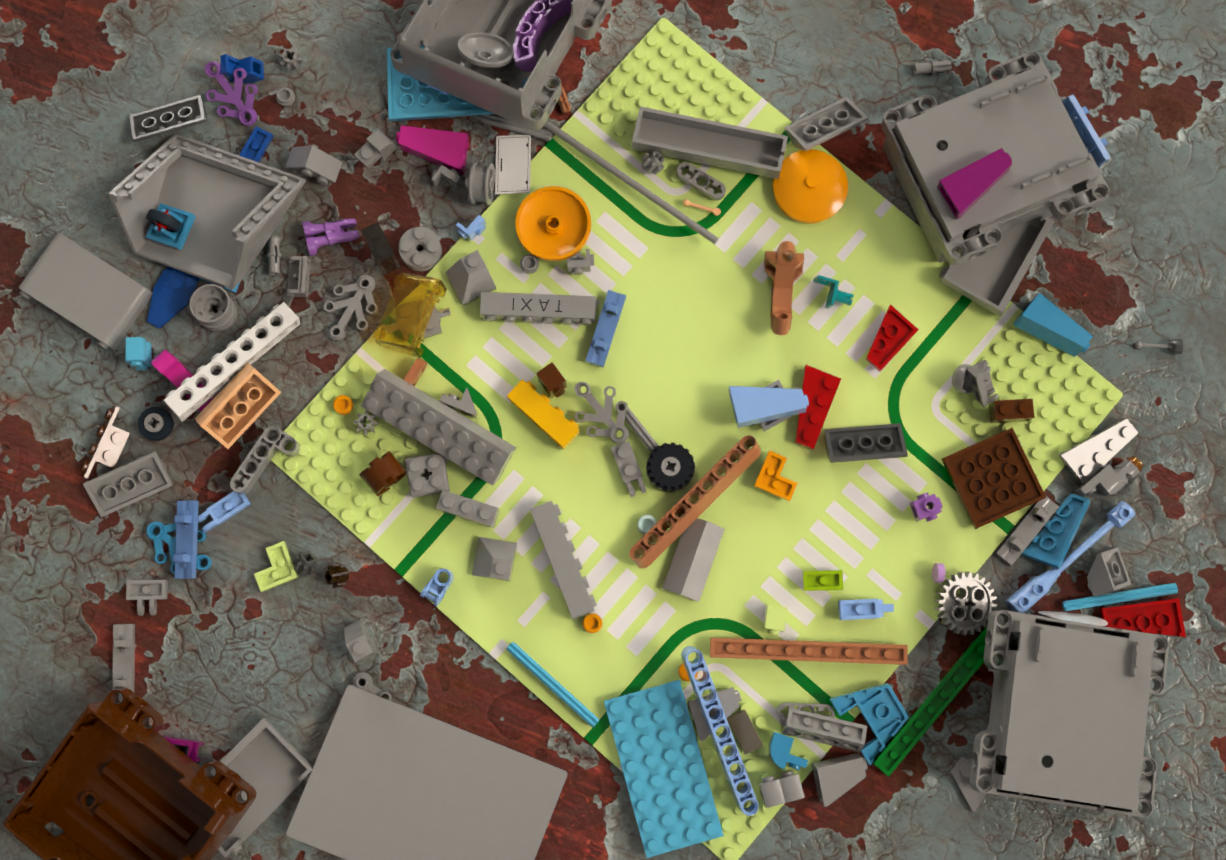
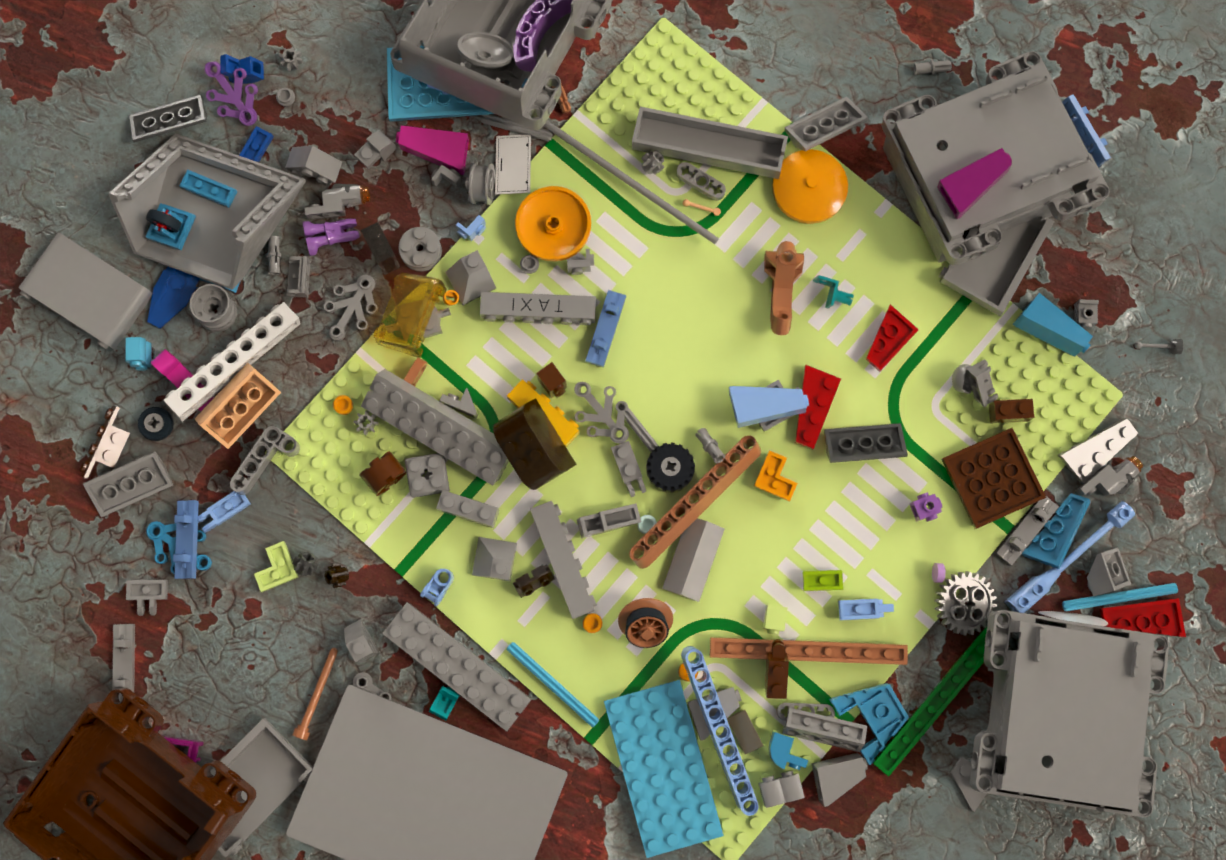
none -> dark azure tile [179,169,238,208]
none -> nougat piece [292,648,338,740]
none -> light grey plate [304,184,370,220]
none -> light grey piece [382,602,532,731]
none -> teal bracket [429,686,459,721]
none -> light orange hinge [443,290,459,306]
none -> dark brown brick [493,398,577,490]
none -> dark brown hinge [513,564,555,598]
none -> light grey slope [577,503,641,539]
none -> nougat piece [618,598,673,648]
none -> light grey pin [696,428,725,464]
none -> reddish brown brick [765,639,789,699]
none -> light grey brick [1074,299,1099,329]

